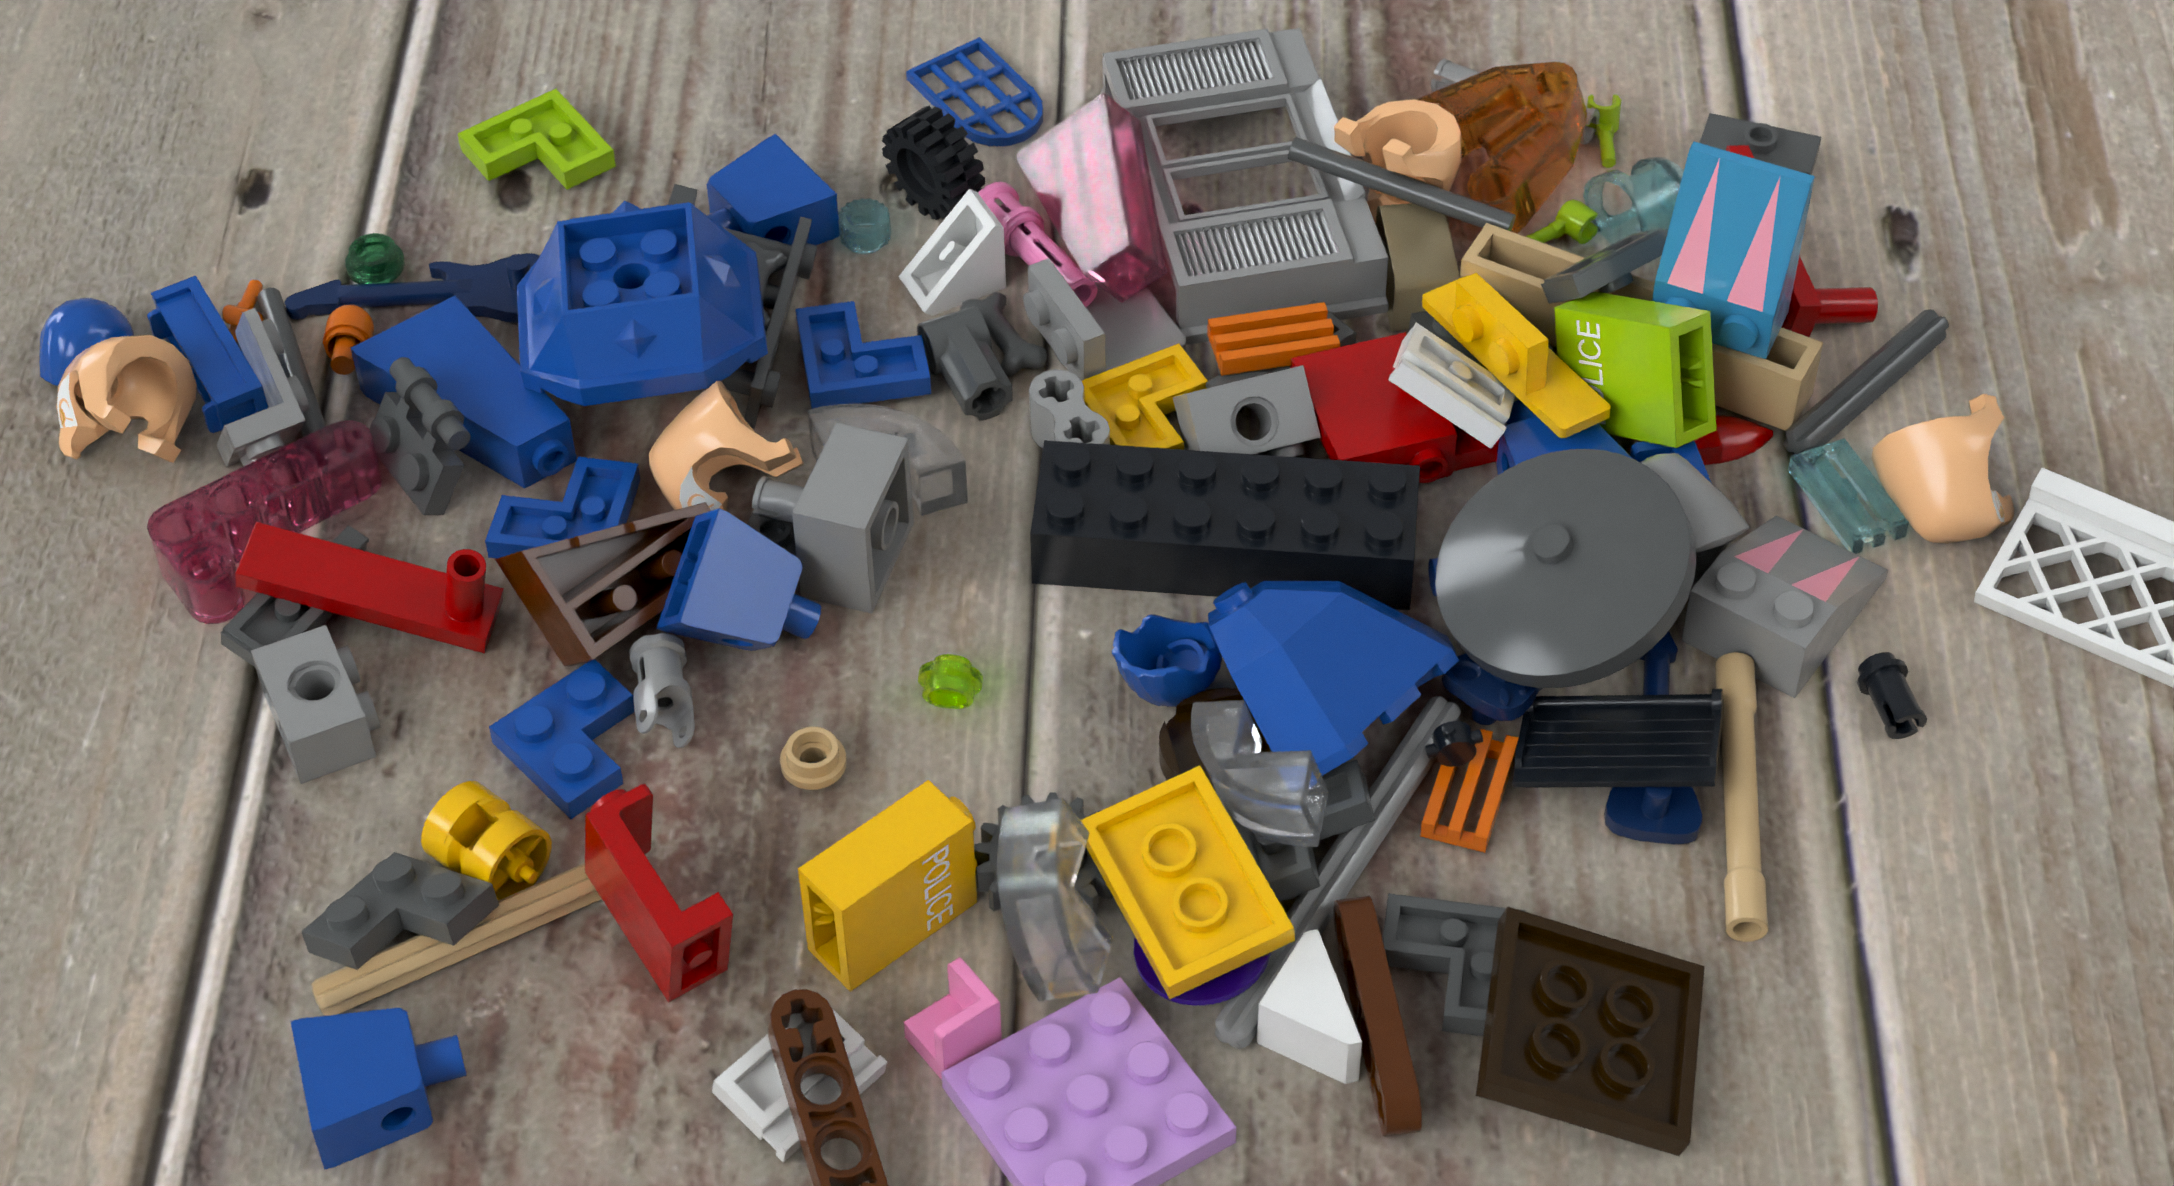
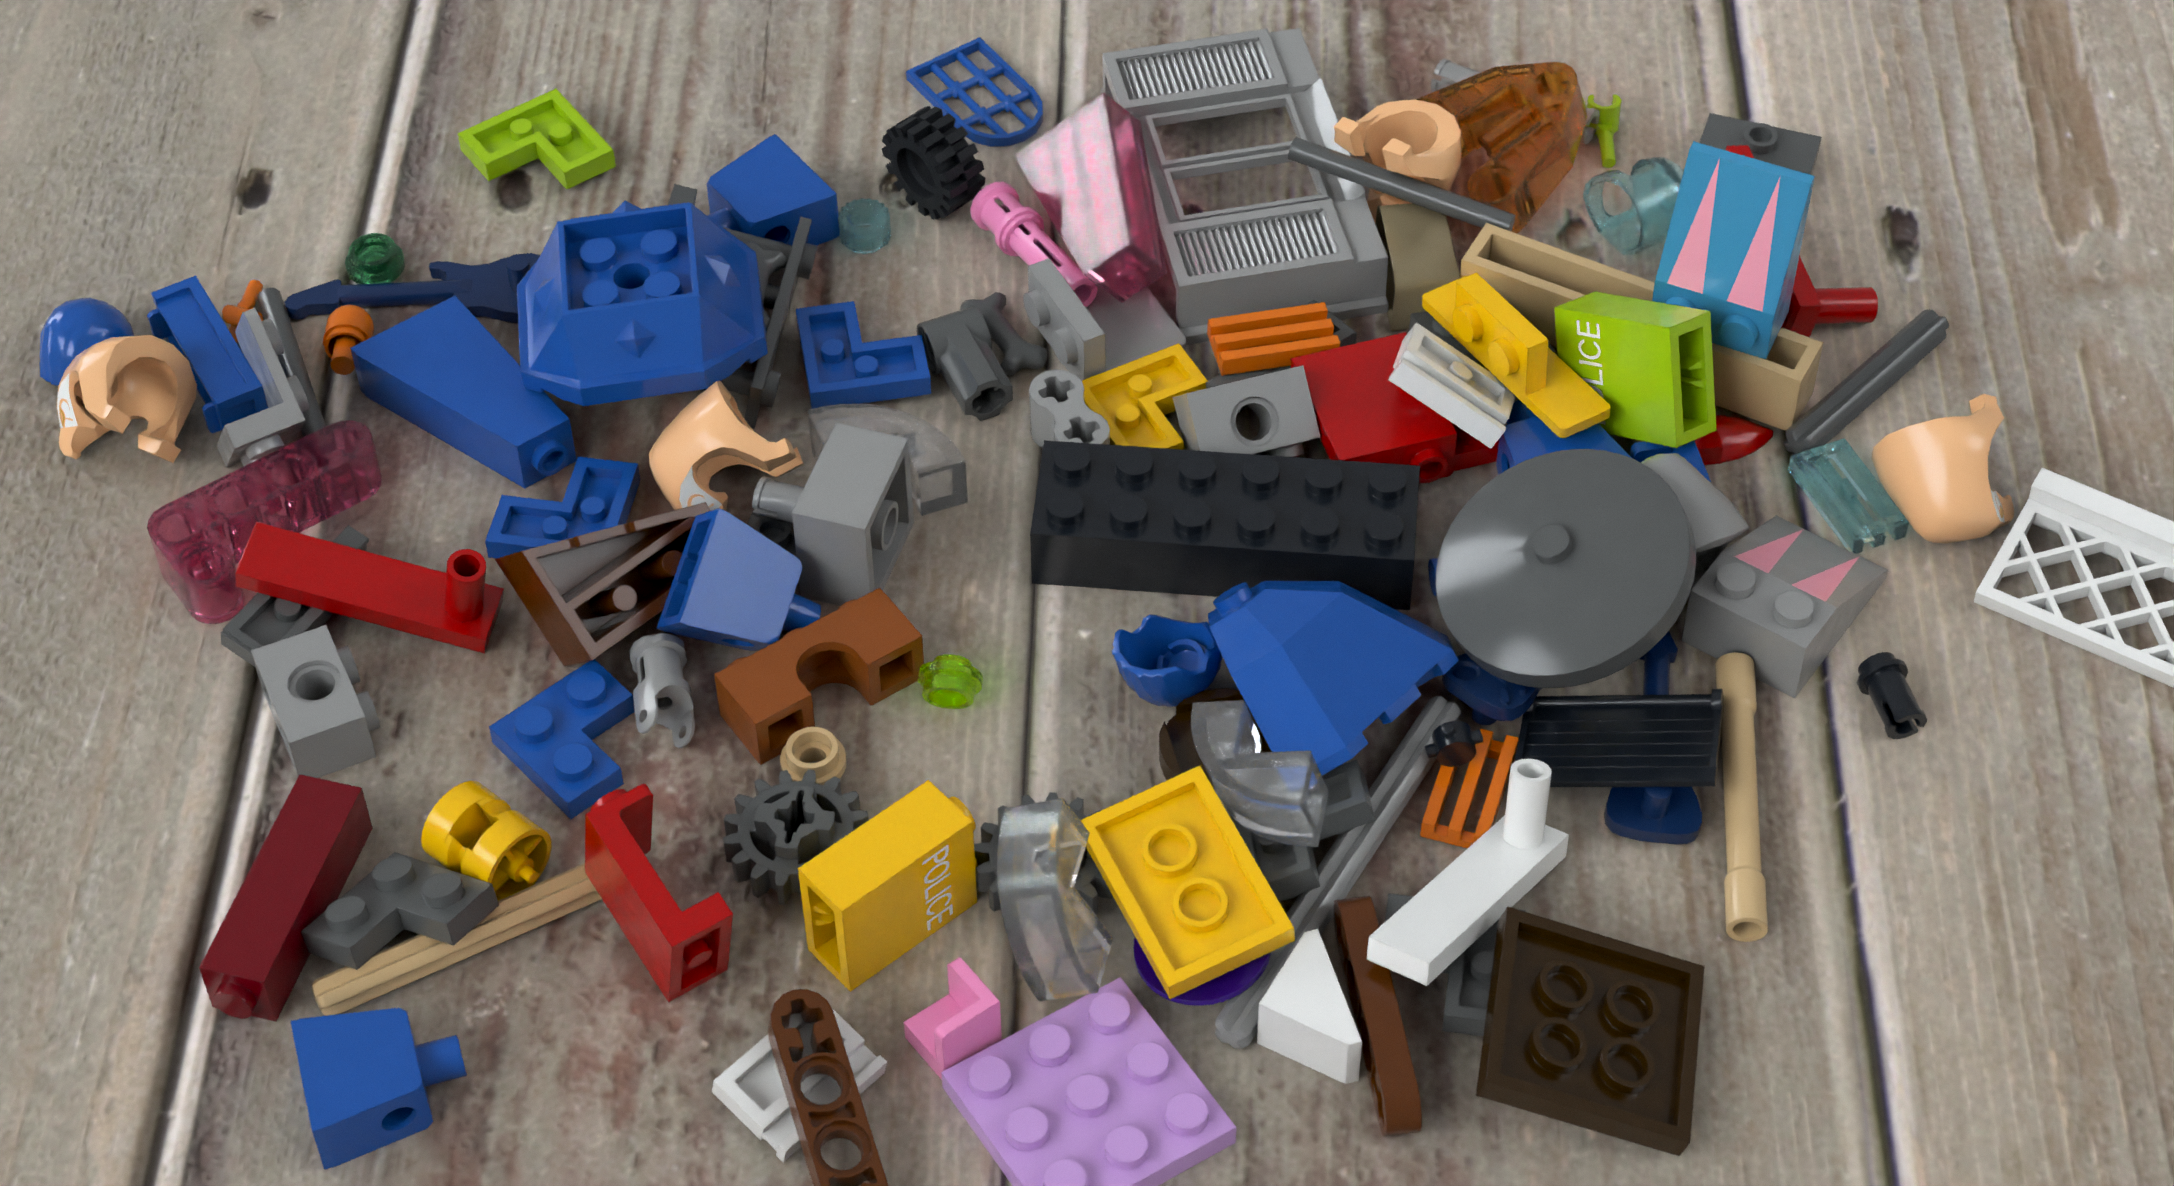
dark grey plate [366,357,471,515] -> none
white slope [899,189,1006,316] -> none
lime hand [1525,199,1598,244] -> none
dark grey plate [1541,228,1668,304] -> none
none -> dark red brick [199,774,373,1022]
none -> dark orange arch [714,588,925,765]
none -> dark grey gear [723,769,869,905]
none -> white piece [1367,759,1569,986]

